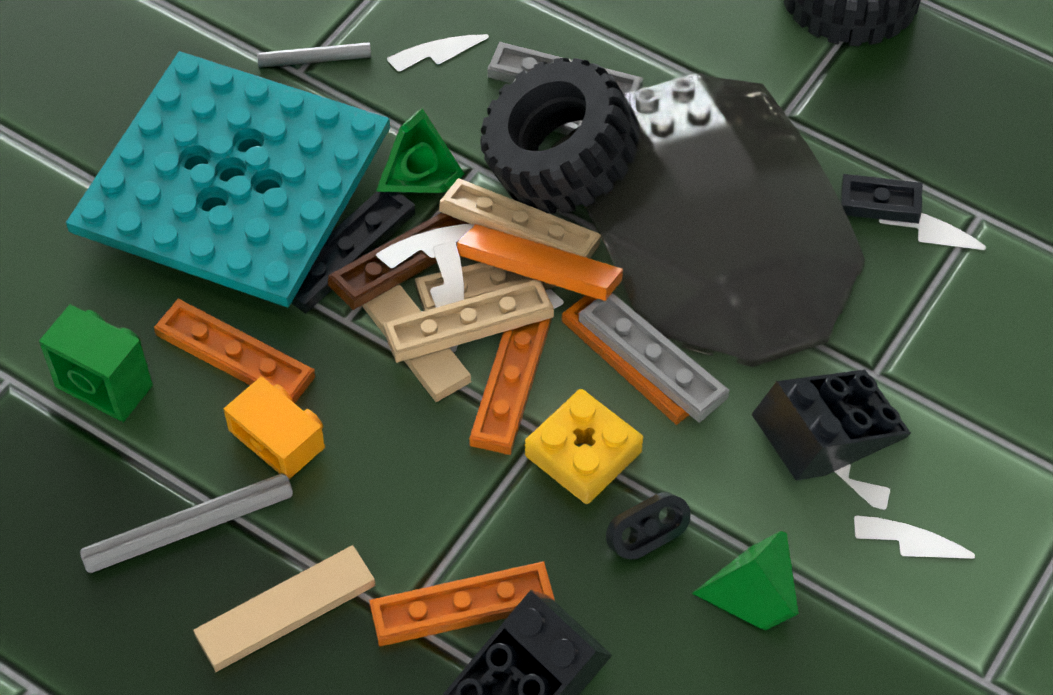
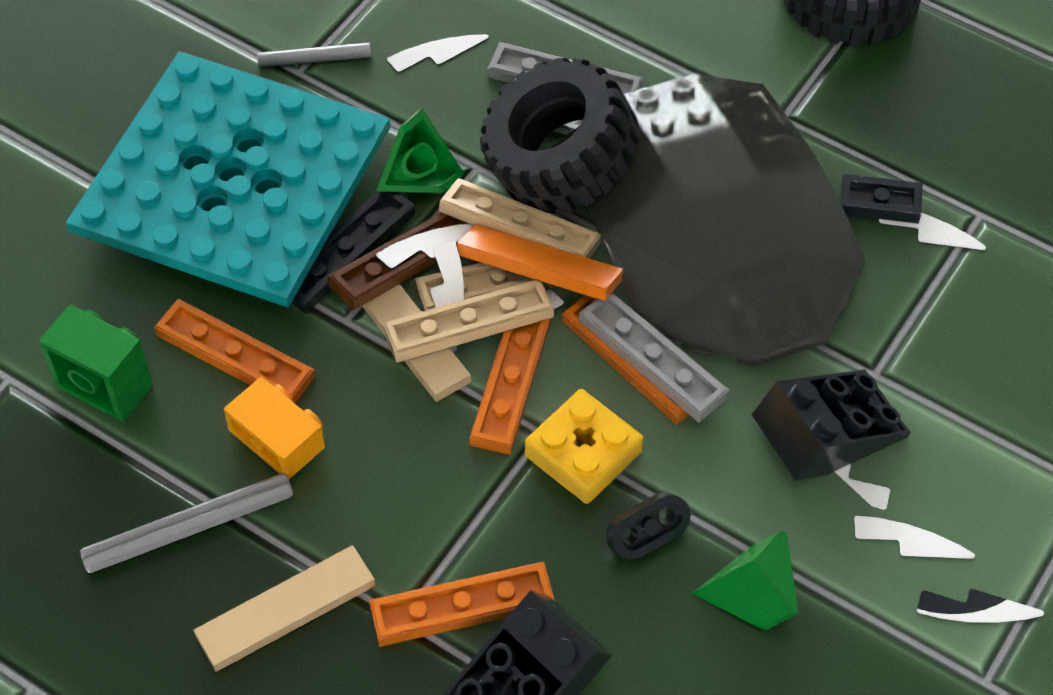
none -> sticker [917,589,1044,623]

